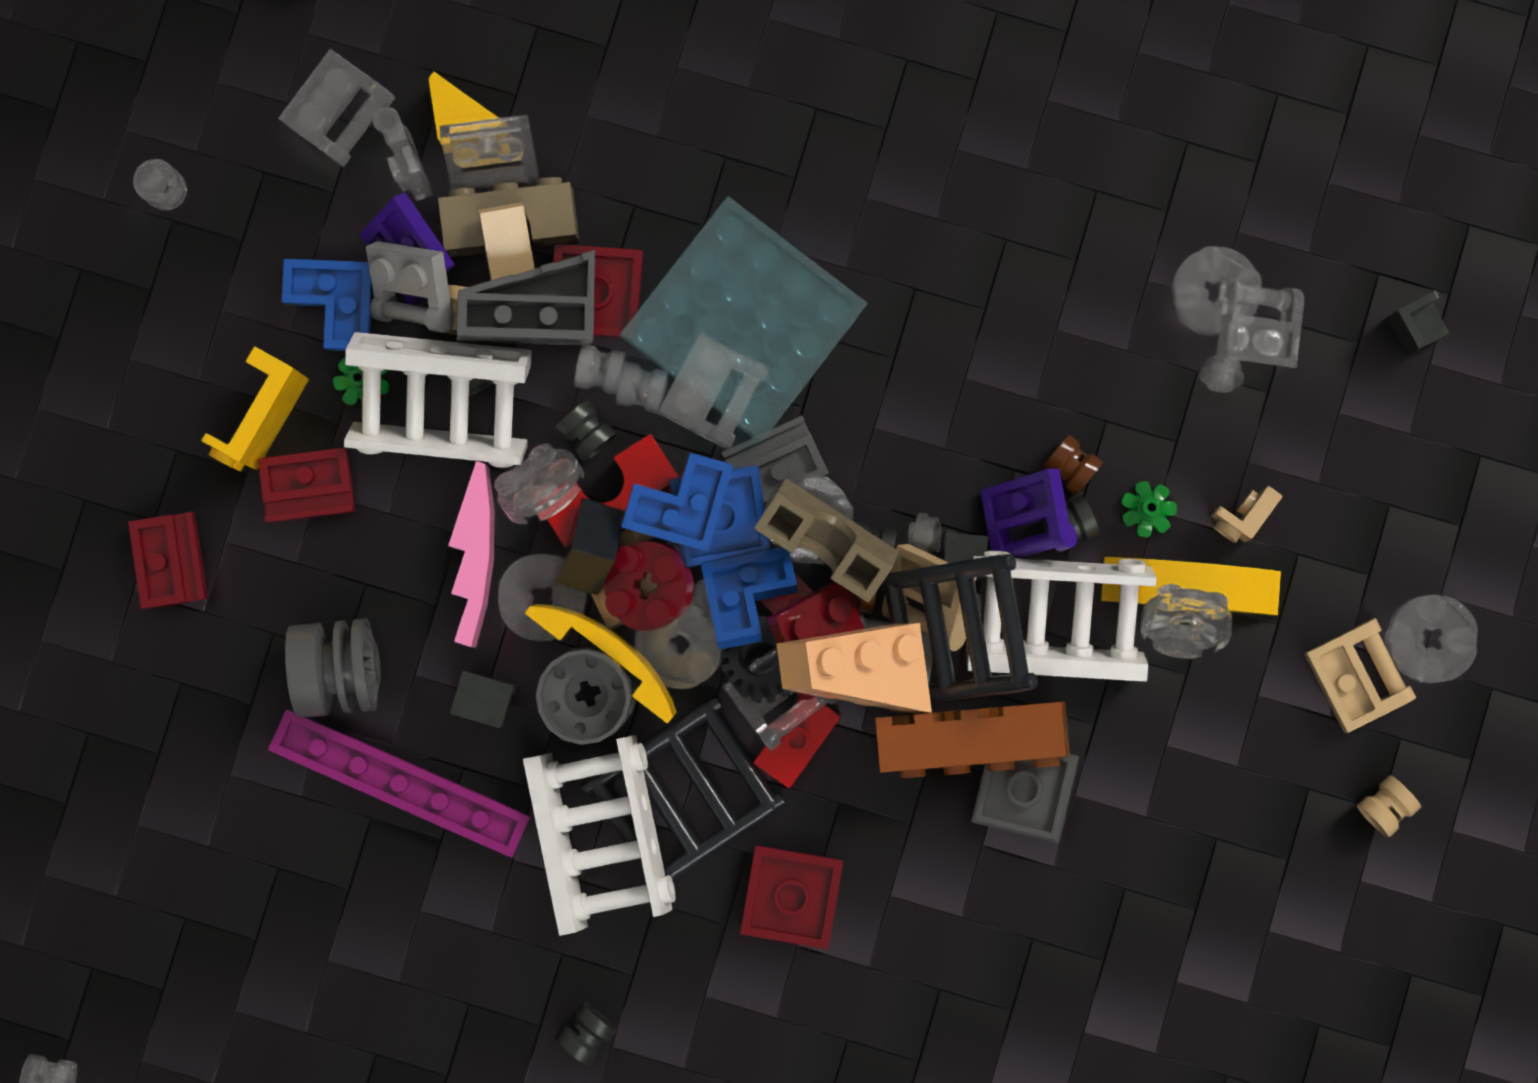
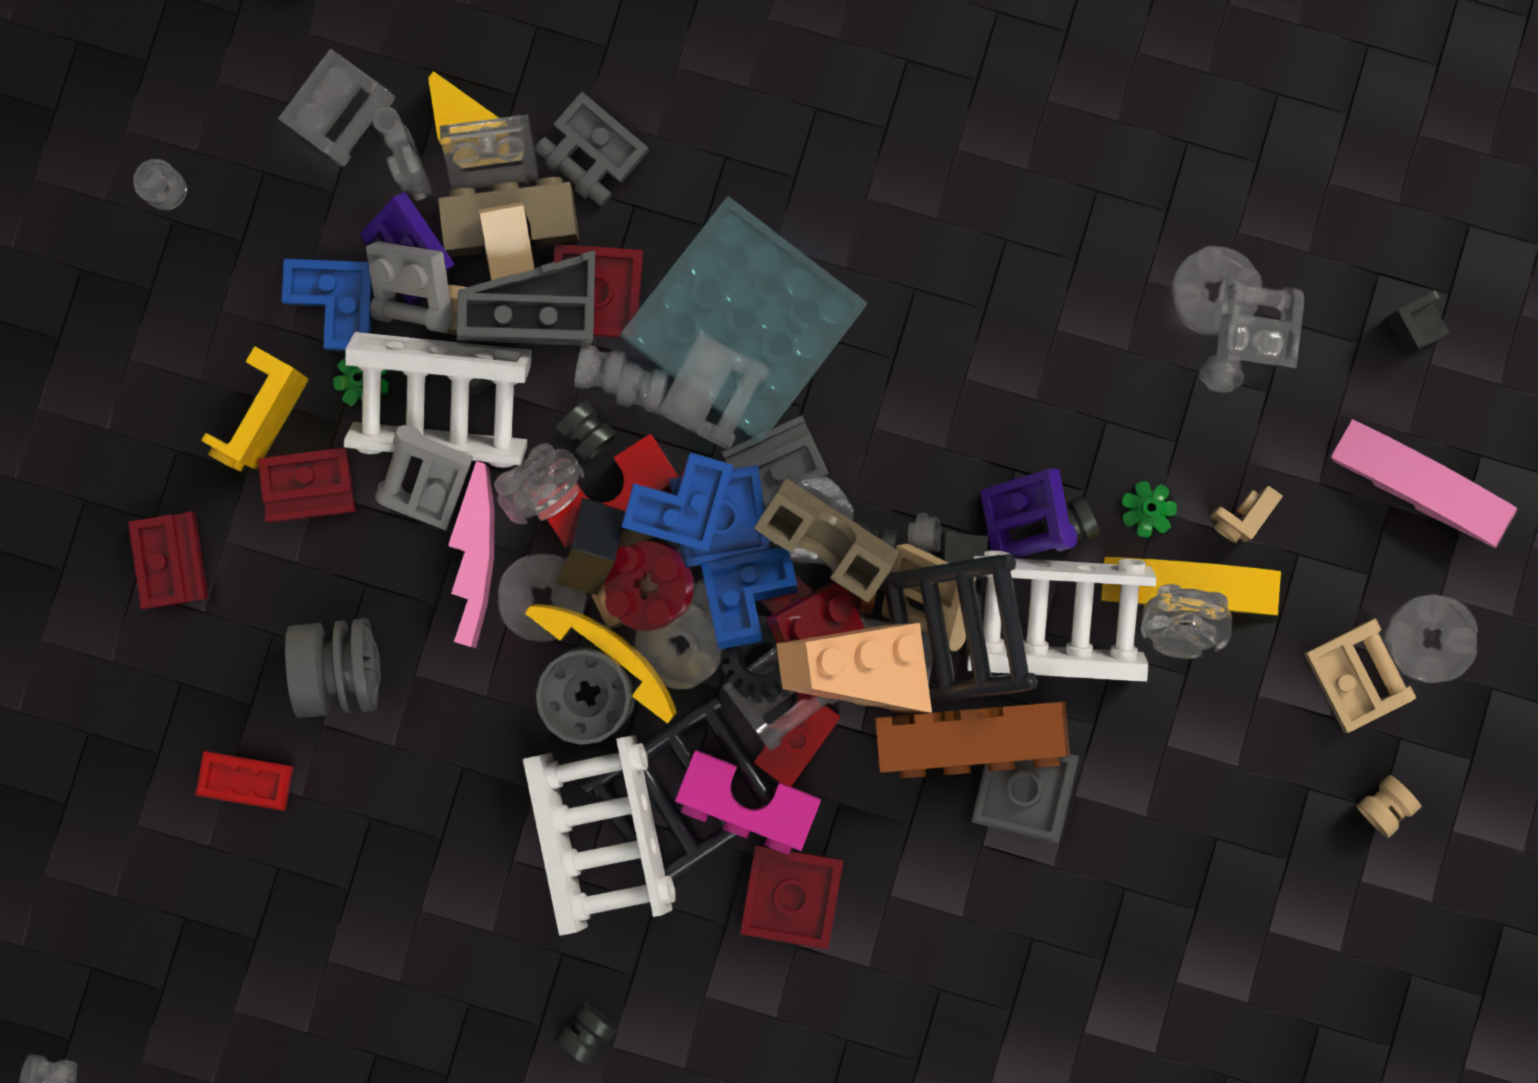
magenta plate [268,709,531,858] -> none
pearl dark grey panel [450,671,518,728] -> none
reddish brown wheel [1041,434,1103,496] -> none
none -> red plate [196,751,294,811]
none -> light grey plate [375,425,473,530]
none -> dark grey plate [534,92,649,206]
none -> dark pink arch [675,750,821,855]
none -> bright pink slope [1331,419,1517,548]

